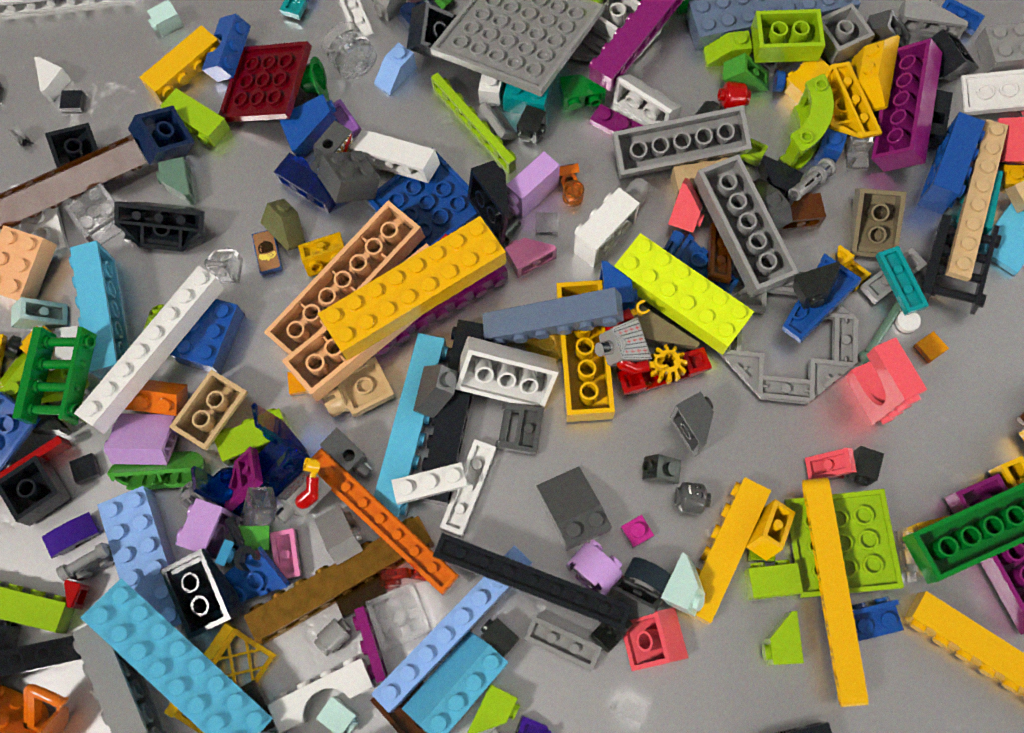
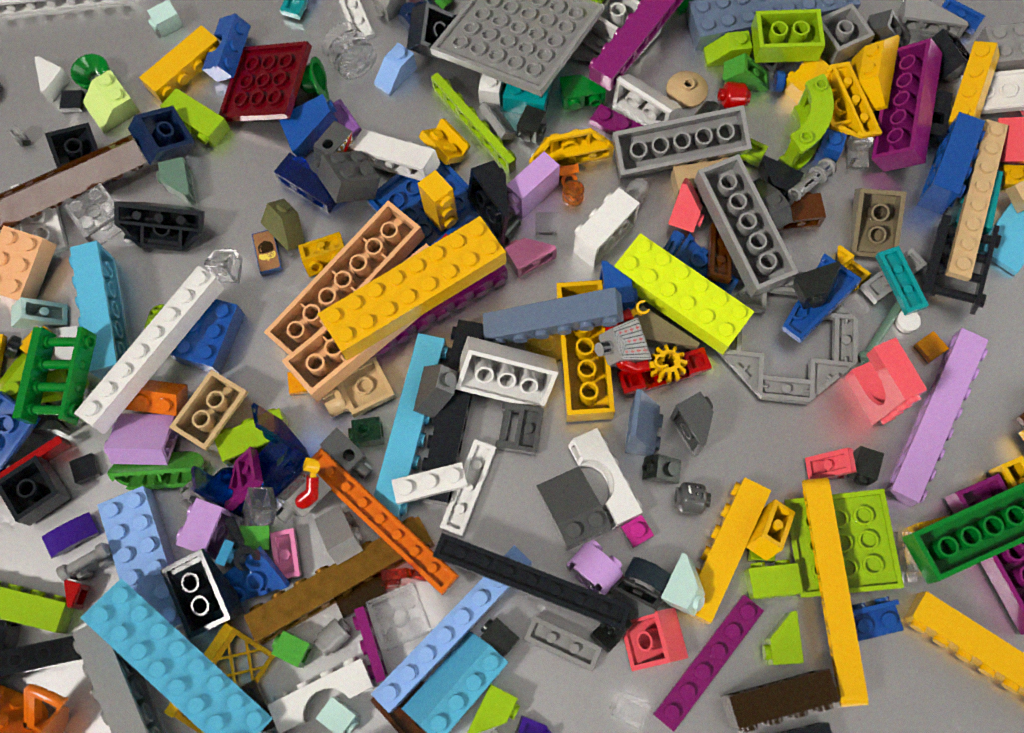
none -> green piece [71,54,110,90]
none -> yellowish green slope [83,70,140,134]
none -> bright green brick [271,630,314,668]
none -> clear green brick [348,416,385,448]
none -> yellow brick [417,170,458,232]
none -> yellow bracket [419,119,471,165]
none -> yellow wedge [529,128,614,166]
none -> white arch [568,428,643,530]
none -> sand blue slope [624,389,663,456]
none -> magenta plate [653,595,764,732]
none -> tan dish [666,71,708,108]
none -> dark brown brick [720,669,840,733]
none -> lavender brick [885,328,988,507]
none -> yellow brick [948,41,1000,125]

